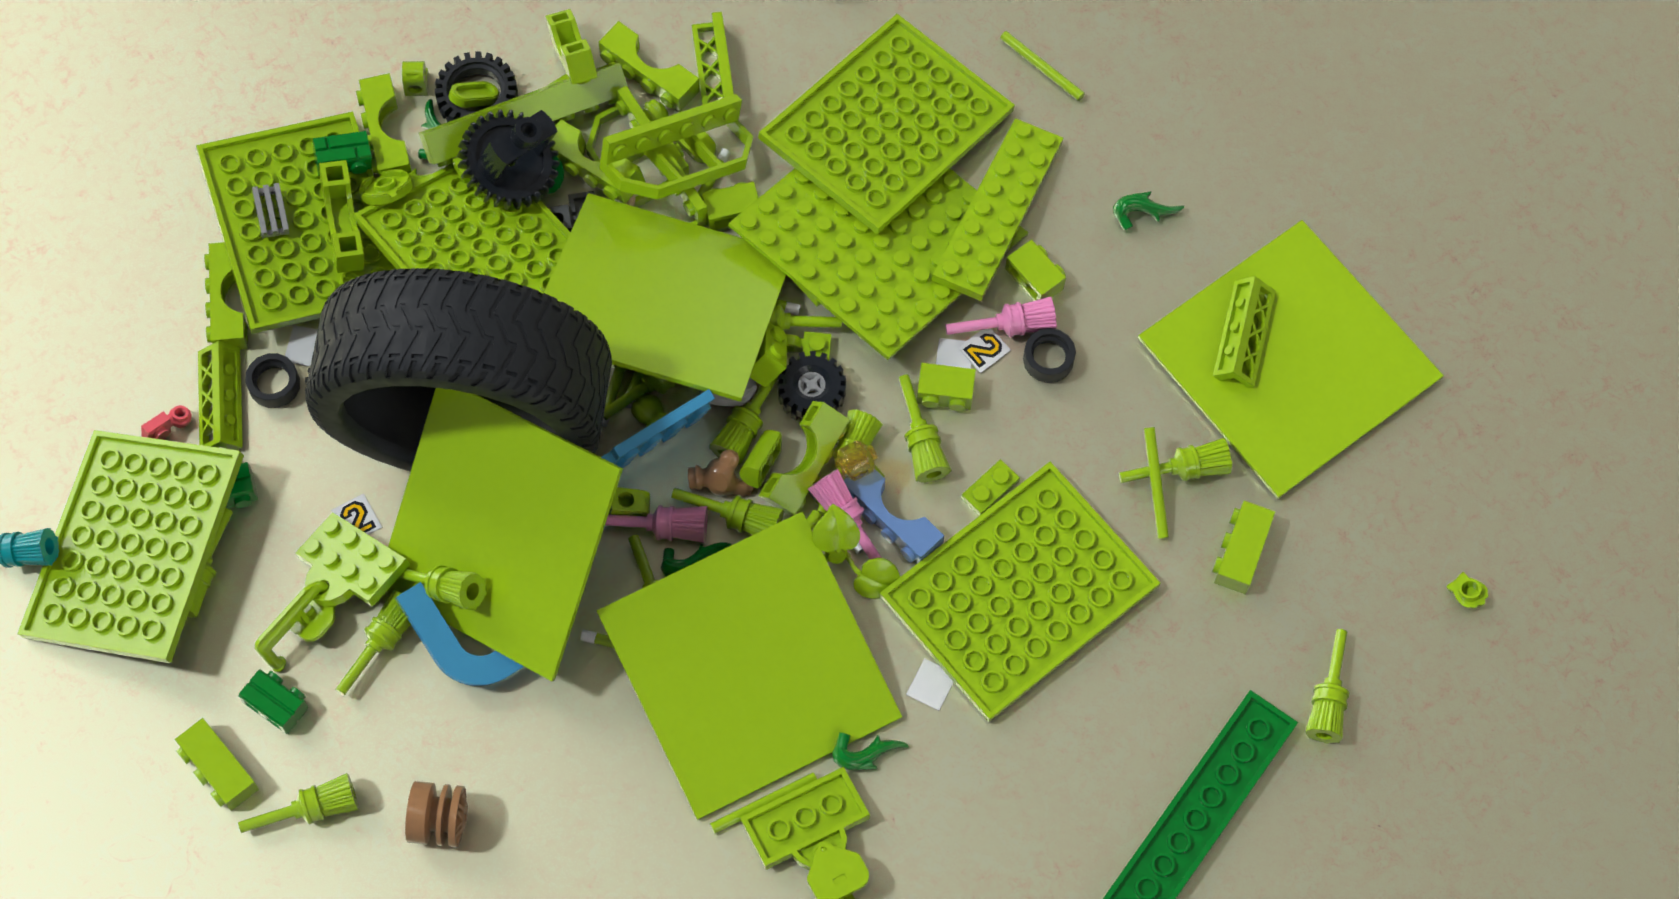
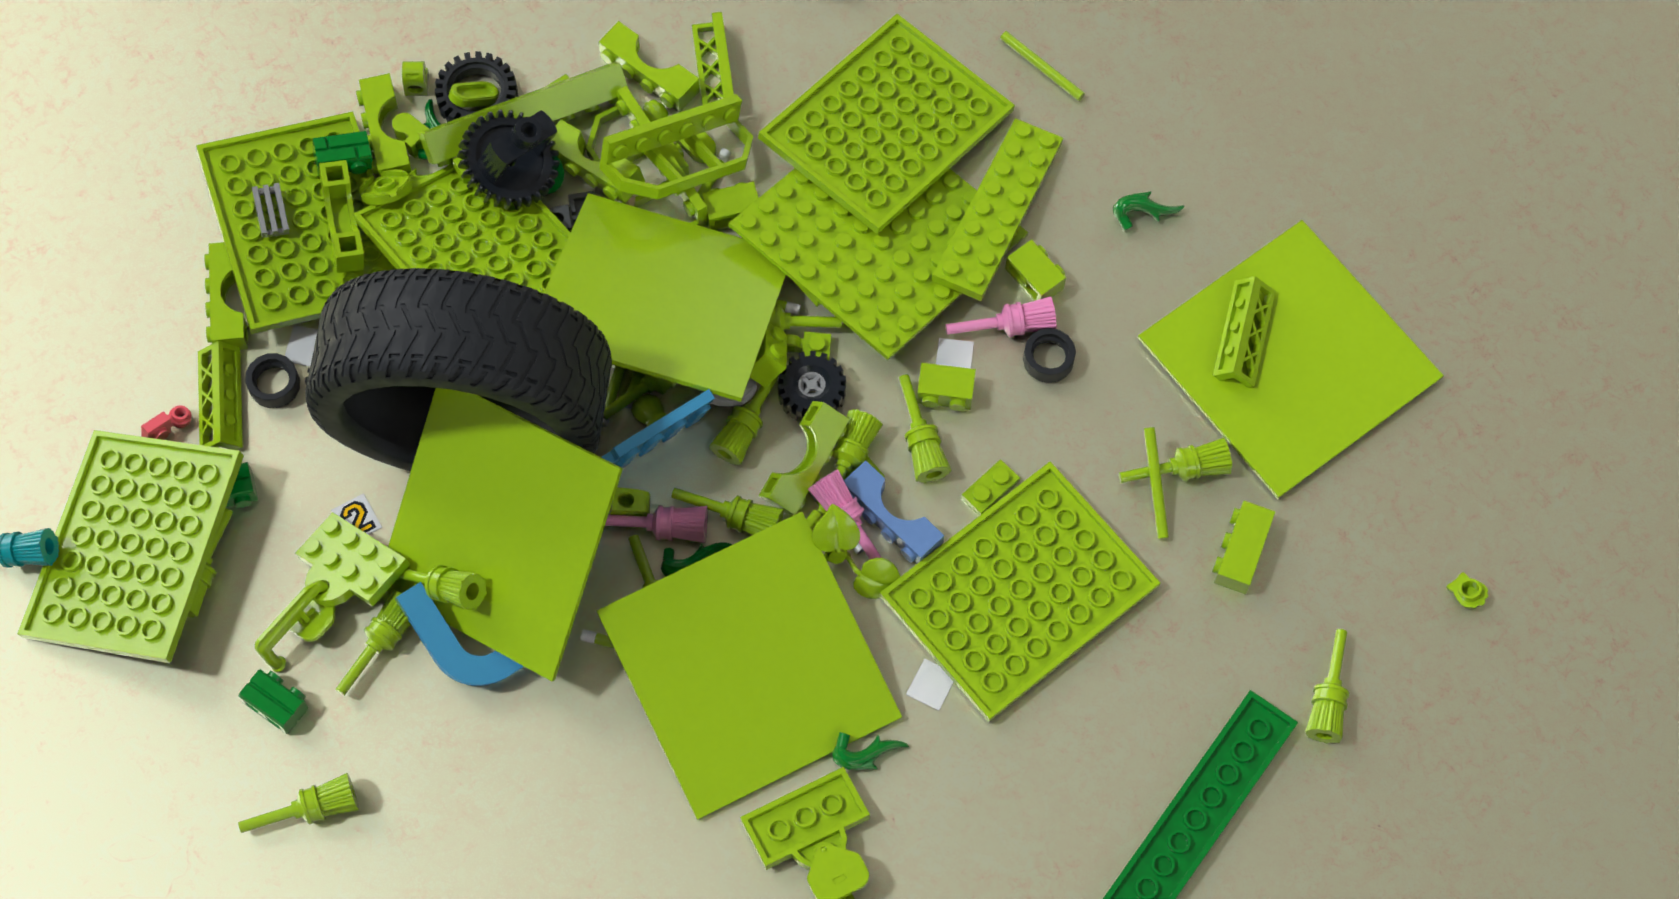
lime brick [174,718,259,811] -> none
medium nougat wheel [405,781,468,848] -> none
lime arch [545,9,598,85] -> none
medium nougat animal [688,449,754,498] -> none
lime bar [710,772,817,834] -> none
lime brick [739,430,782,489] -> none
clear yellow head [834,440,878,481] -> none
sticker [958,328,1011,373] -> none
none -> lime leg [392,113,429,158]

